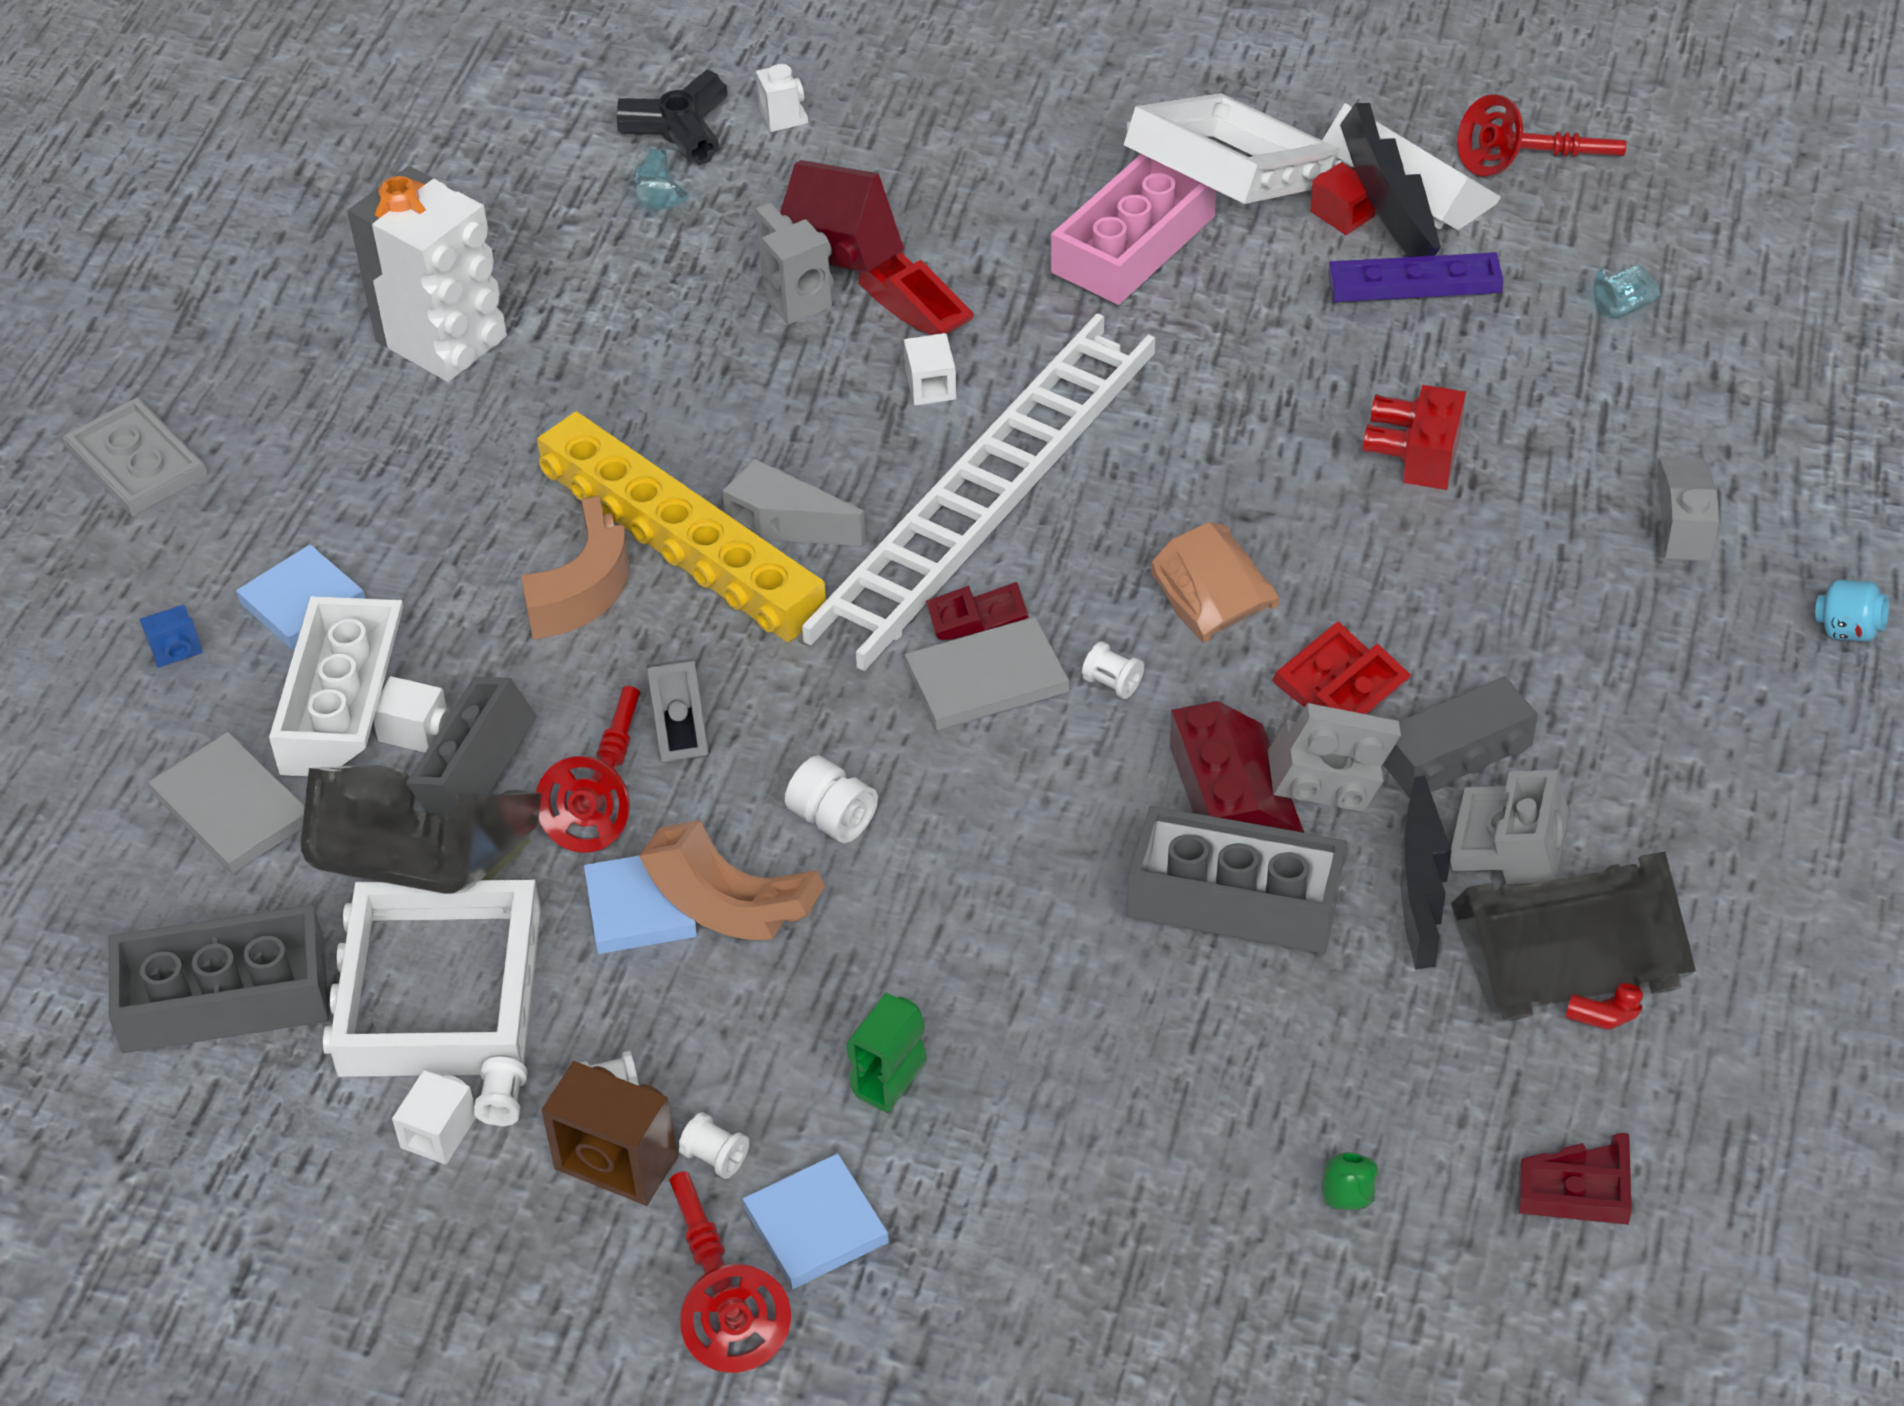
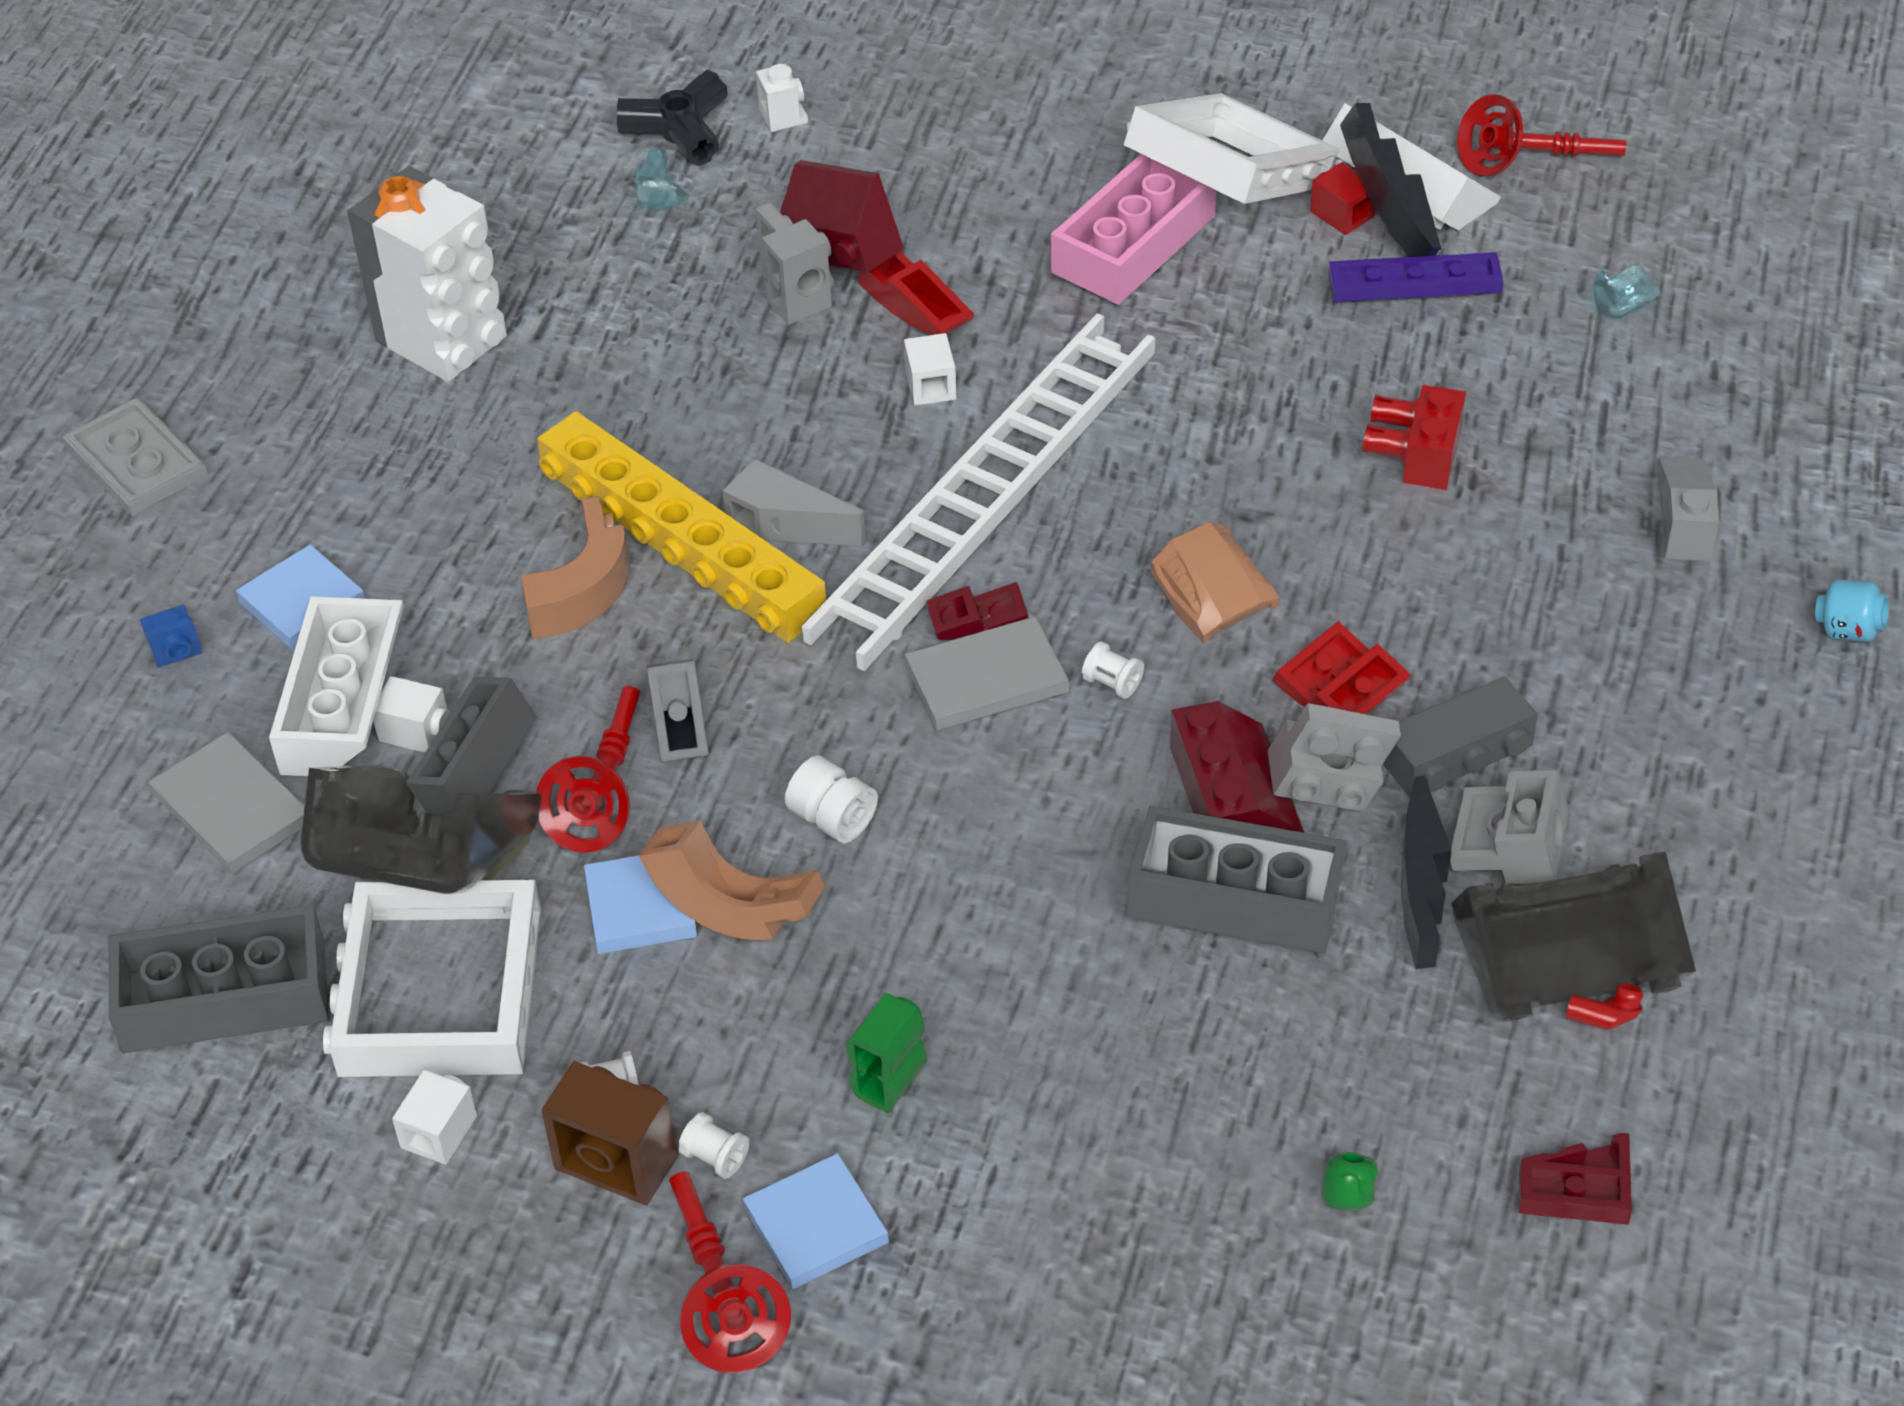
white bush [474,1056,528,1126] -> none

